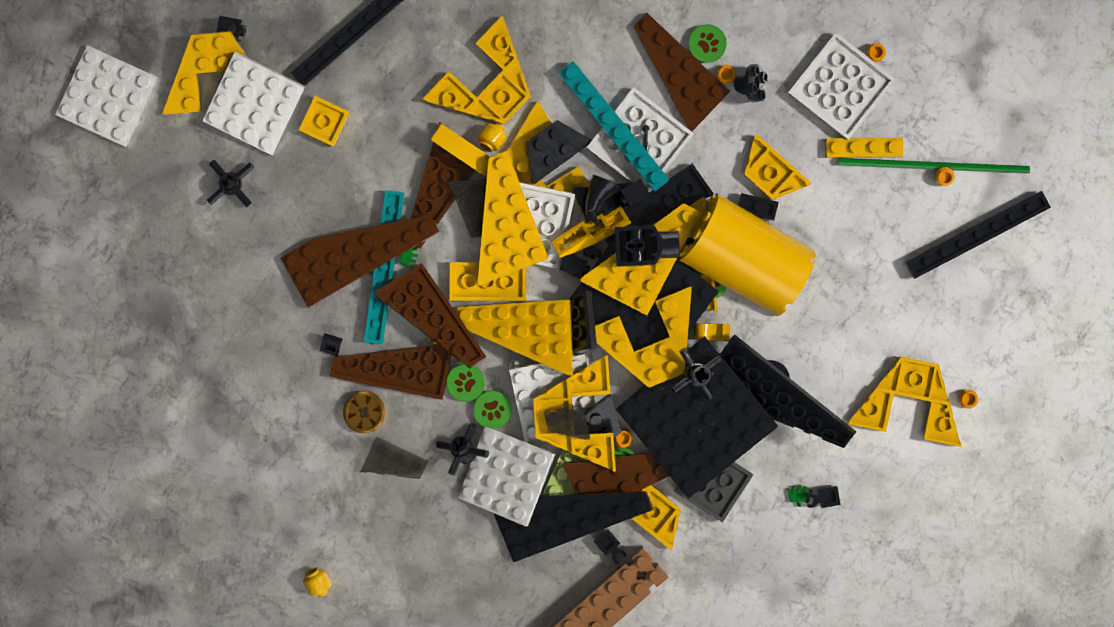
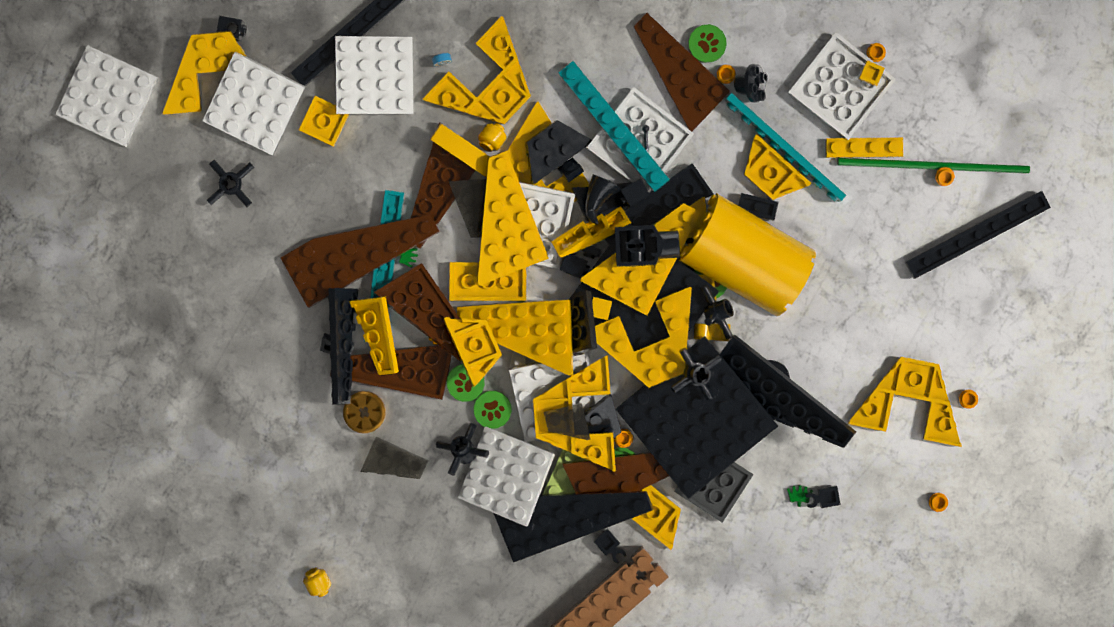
none -> black wing [328,288,358,405]
none -> white plate [335,36,413,114]
none -> yellow wing [349,296,399,375]
none -> dark azure tile [432,53,452,66]
none -> yellow wing [444,317,502,387]
none -> black plate [557,157,584,182]
none -> yellow tile [592,297,612,320]
none -> black bar [701,285,734,340]
none -> teal plate [725,93,847,202]
none -> yellow plate [859,60,885,86]
none -> light orange plate [929,493,948,512]

